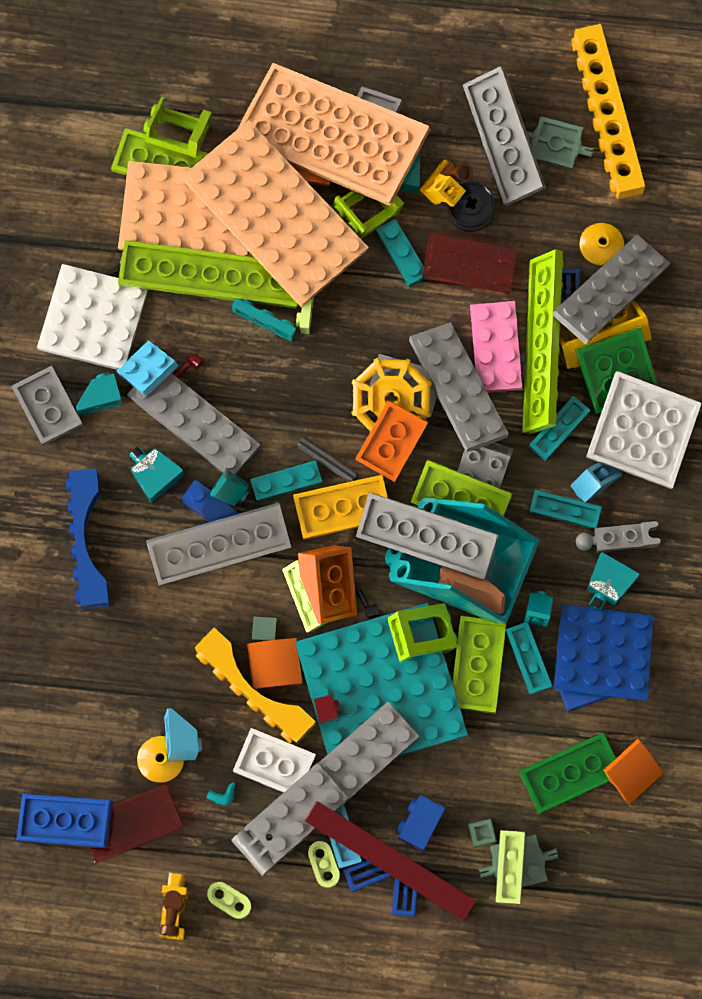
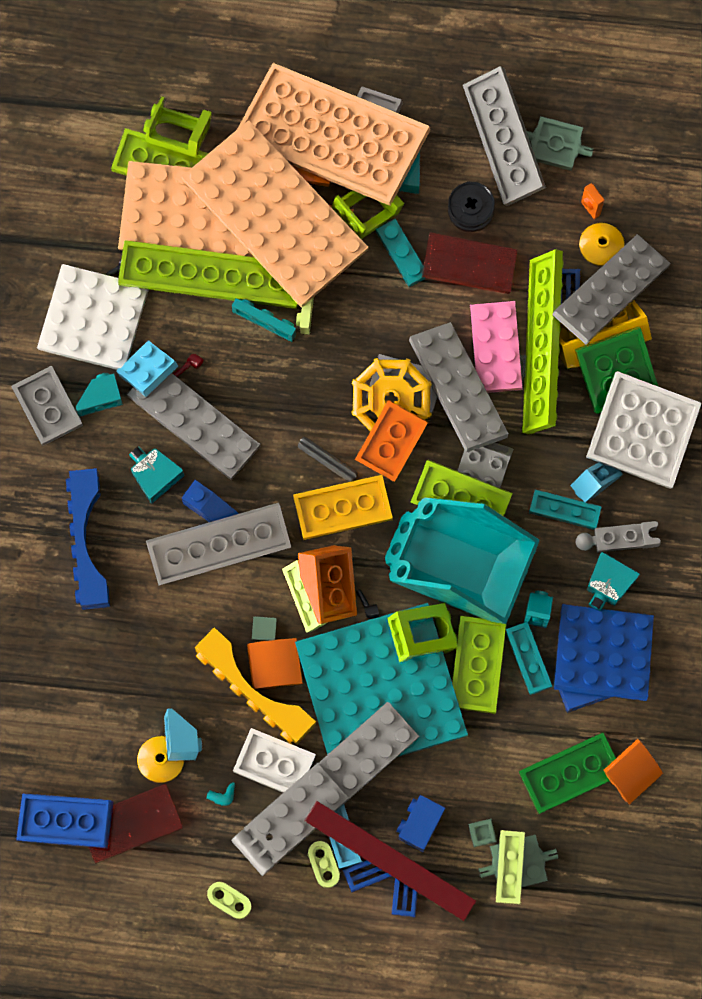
hips [159,873,189,940] -> none
teal slope [210,468,249,506] -> none
teal plate [250,460,322,502] -> none
dark red plate [314,695,342,725] -> none
light grey plate [356,493,500,579] -> none
yellow hips [420,159,473,206] -> none
nougat slope [439,566,505,614] -> none
teal plate [529,396,591,462] -> none
yellow brick [571,24,645,200] -> none
none -> orange plate [581,183,605,219]

